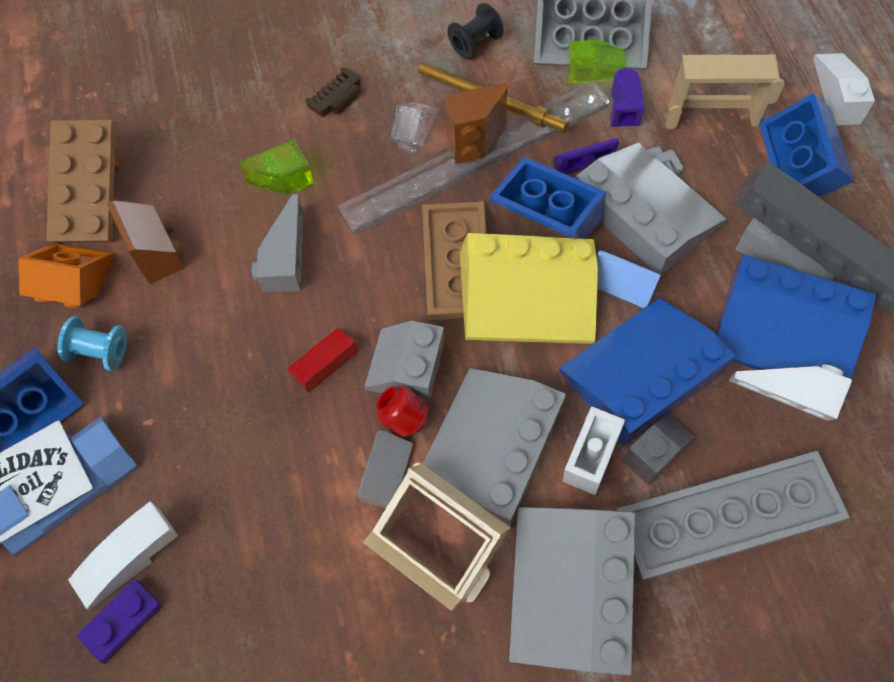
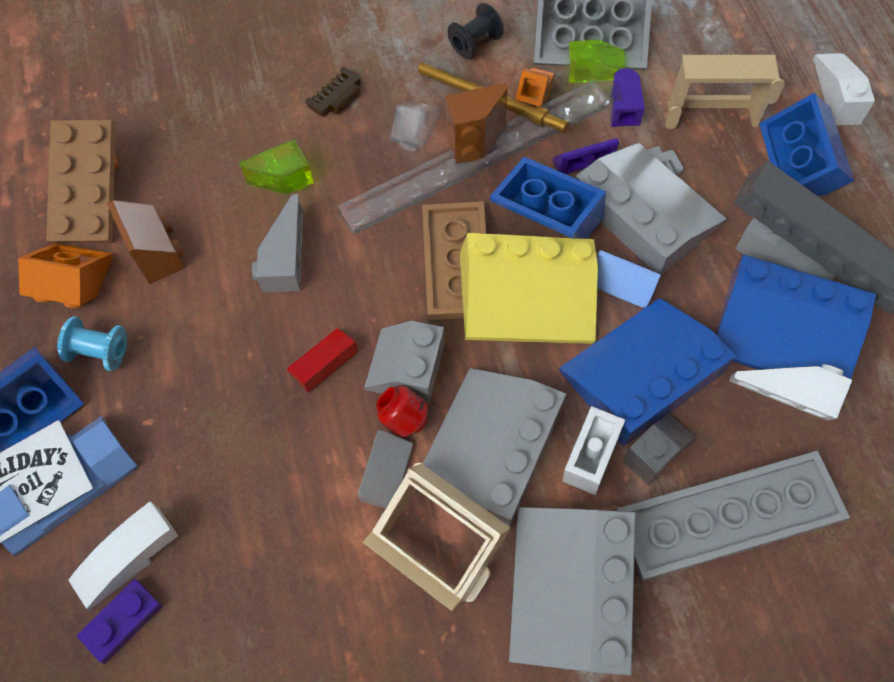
none -> orange leg [515,67,555,107]

